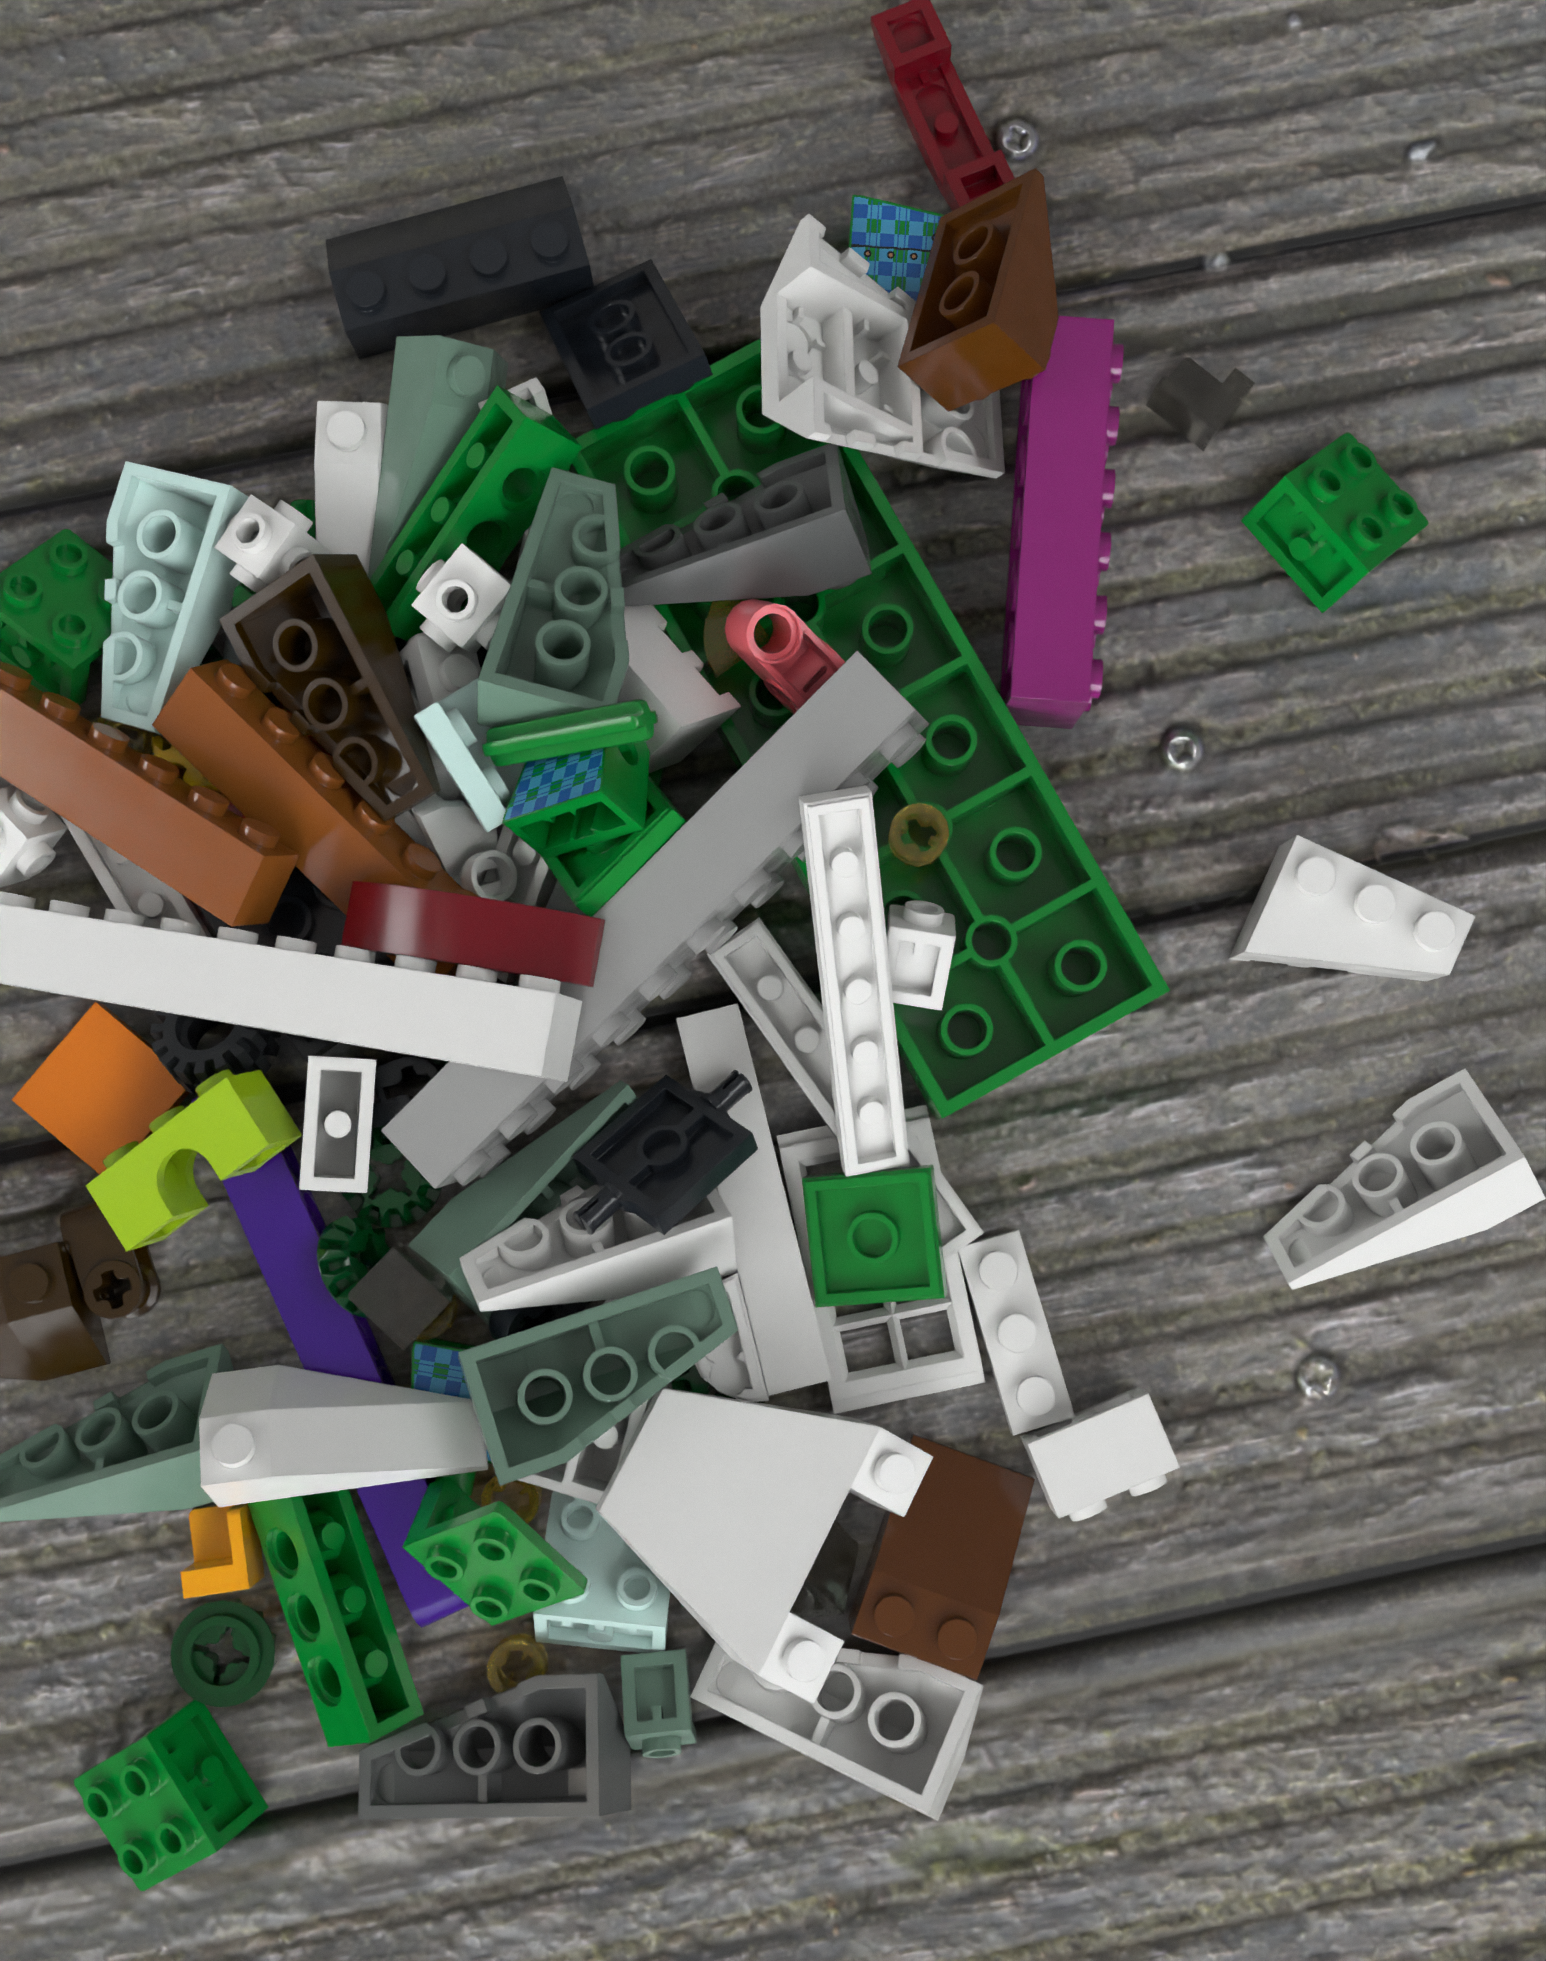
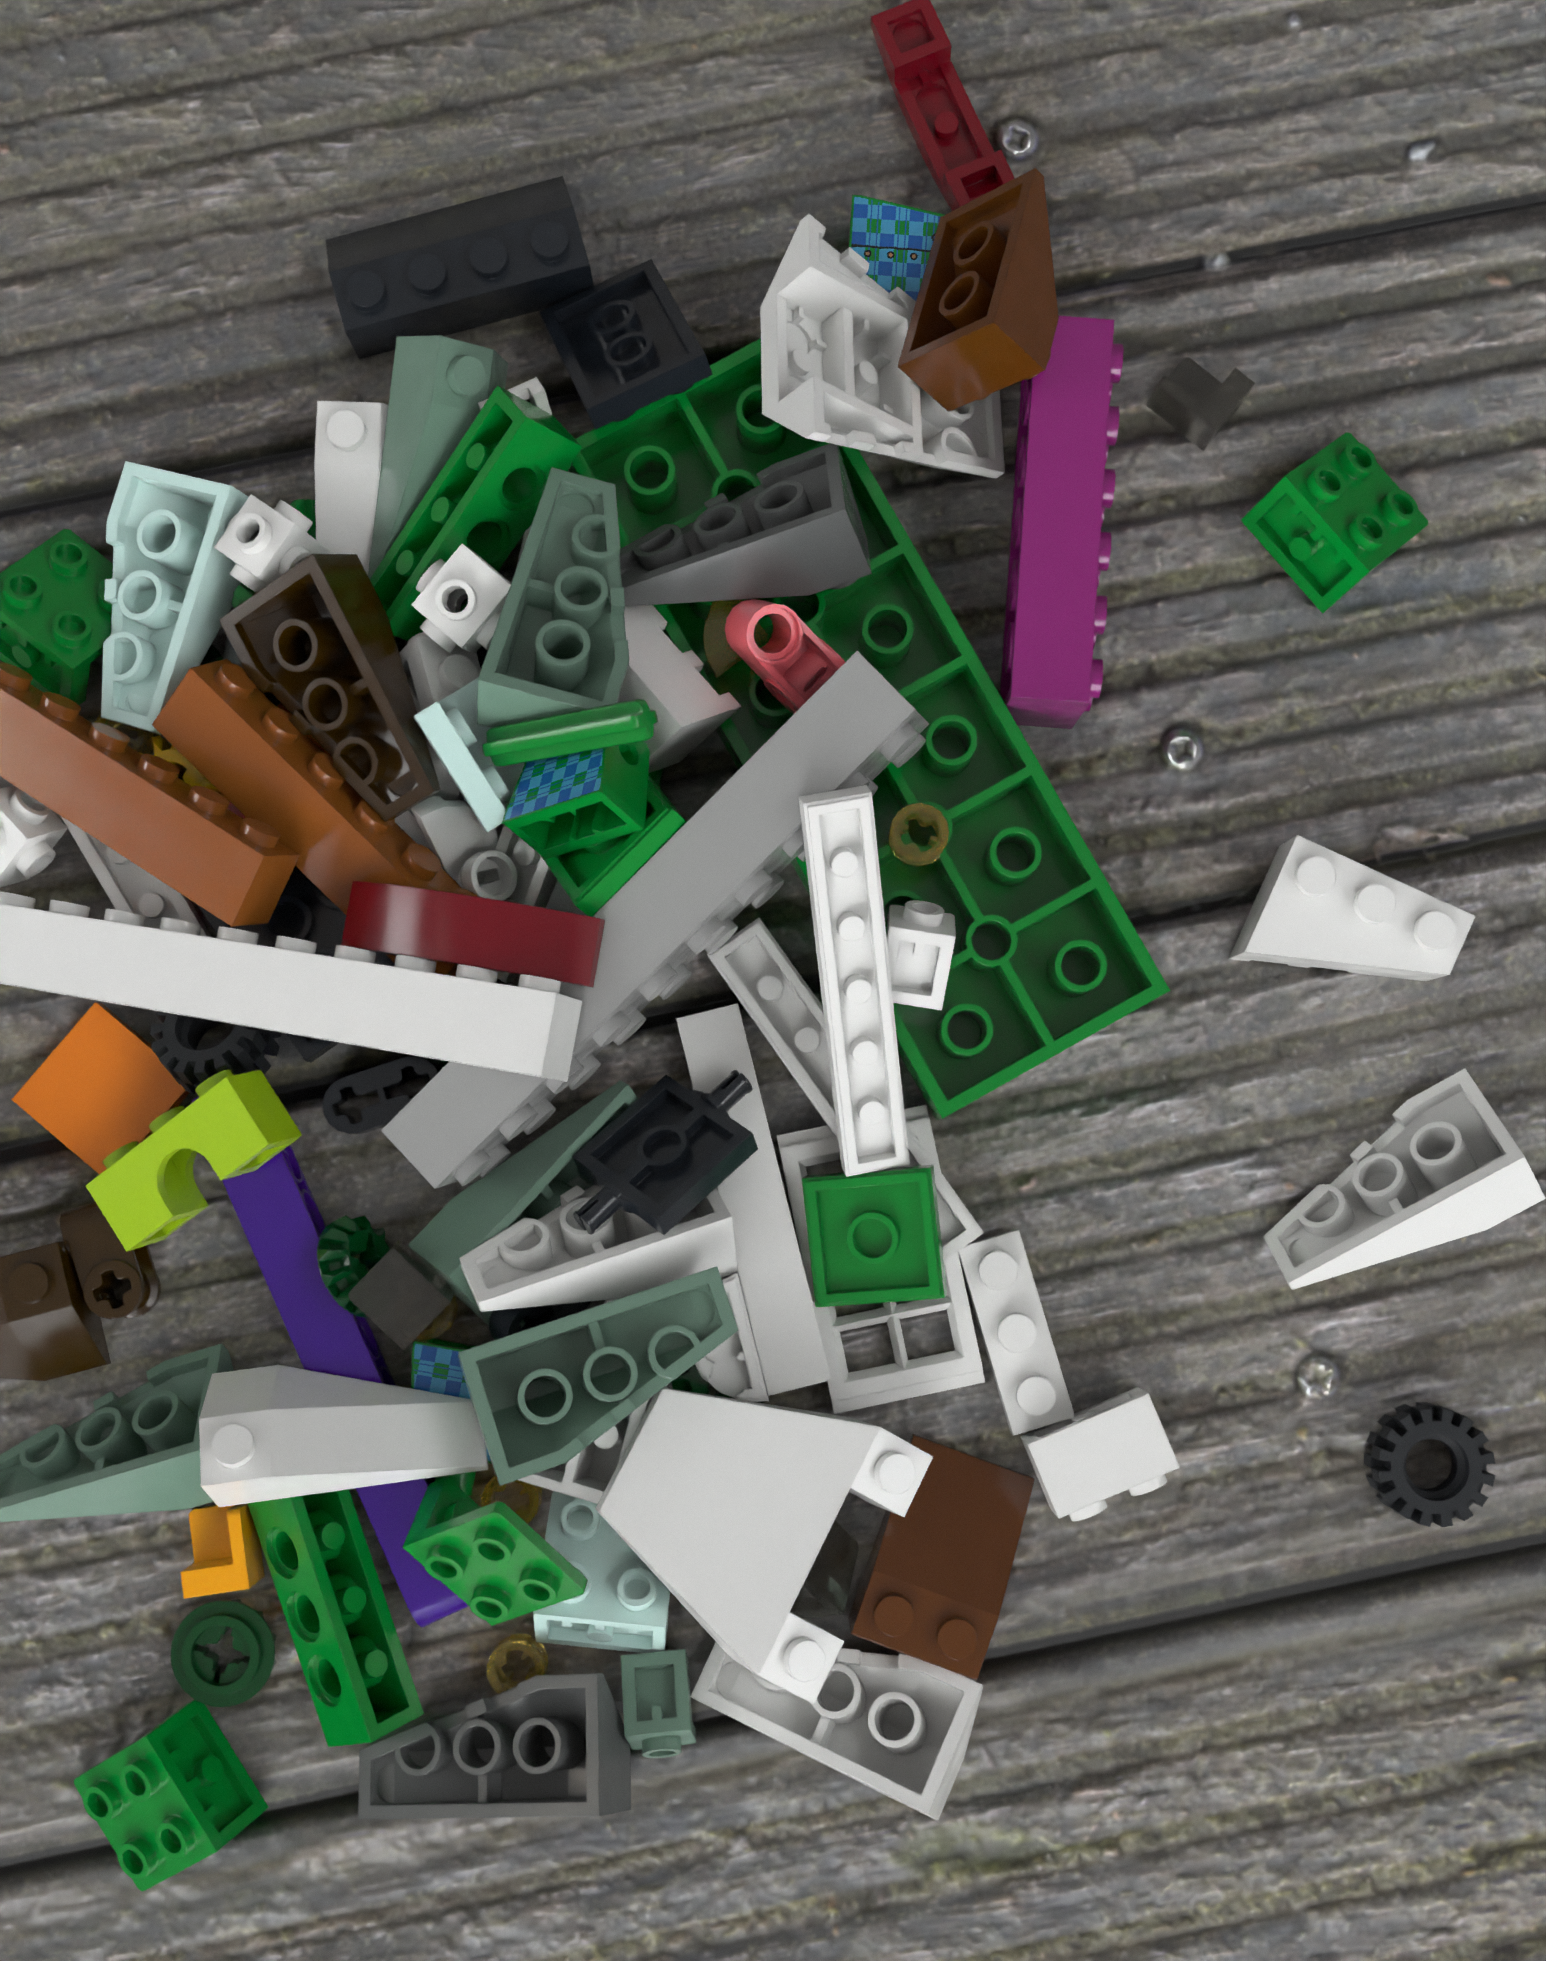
white brick [299,1055,376,1193] -> none
dark green gear [342,1126,442,1228] -> none
none -> black tyre [1364,1402,1495,1527]

